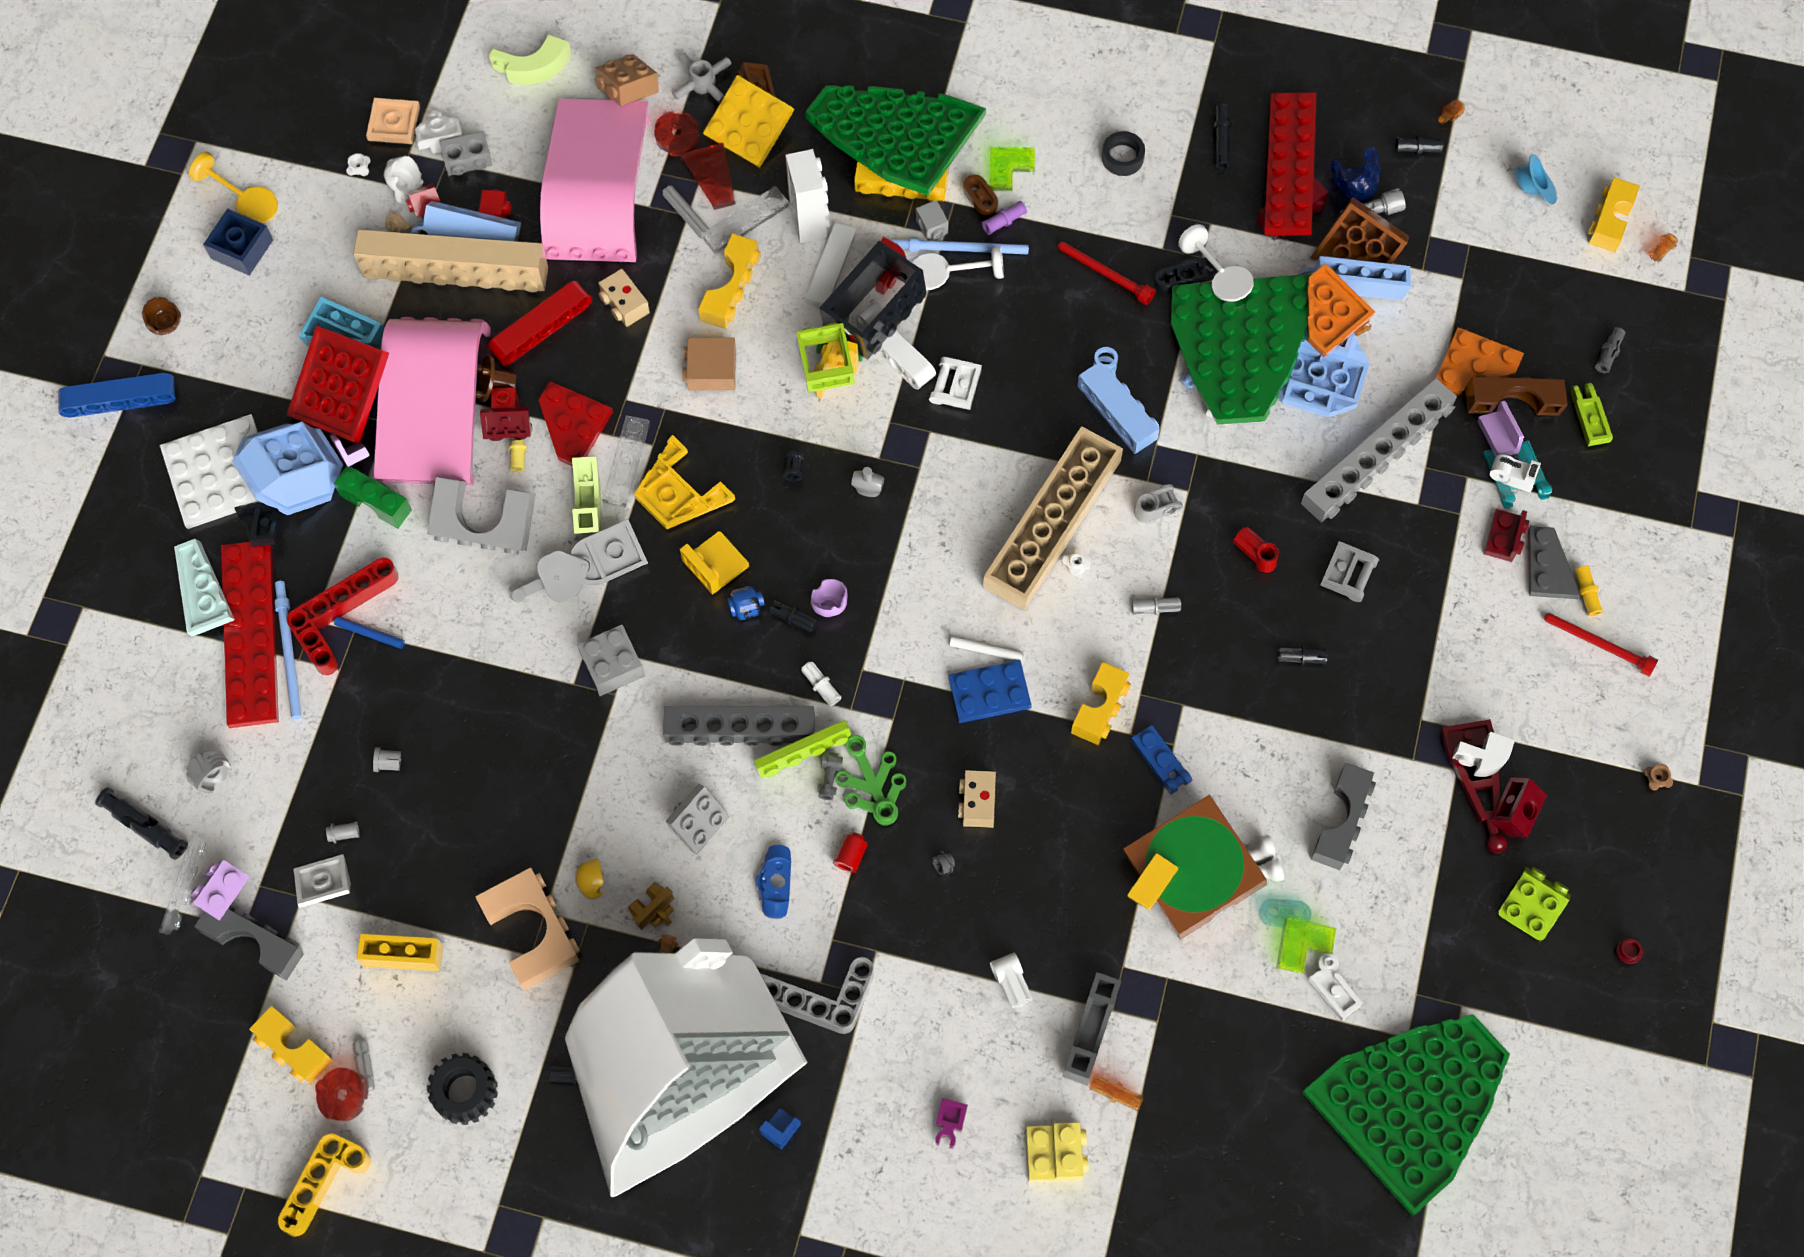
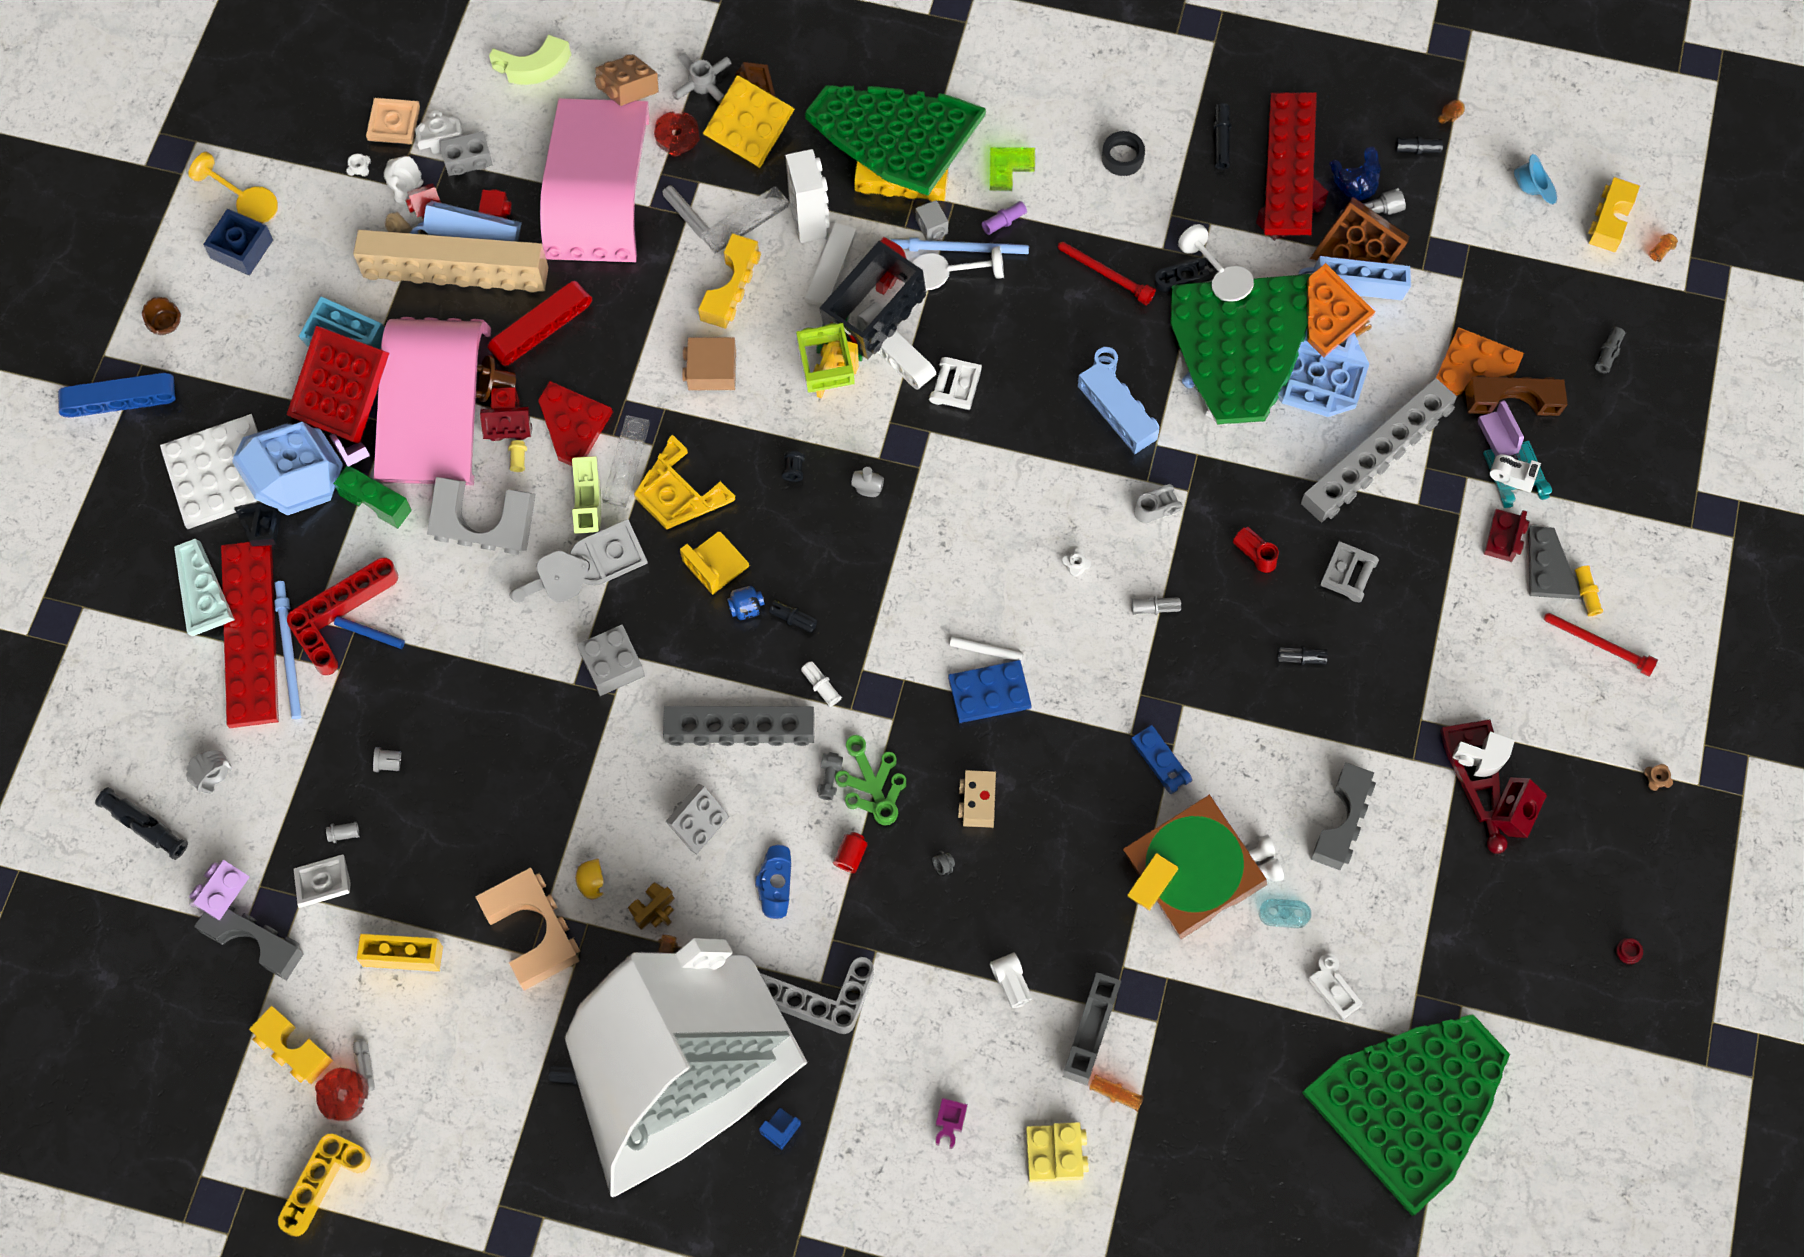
clear plate [159,831,206,935] -> none
black tyre [427,1053,498,1125] -> none
tan brick [599,269,650,327] -> none
clear red wing [680,143,736,210] -> none
lime plate [754,720,852,779] -> none
lavender hair [811,579,848,617] -> none
reddish brown plate [963,174,998,215] -> none
tan brick [983,426,1123,611] -> none
yellow arch [1071,662,1131,745] -> none
clear neon green plate [1276,917,1337,974] -> none
lime bracket [1499,867,1571,941] -> none
lime hinge [1570,383,1613,446] -> none

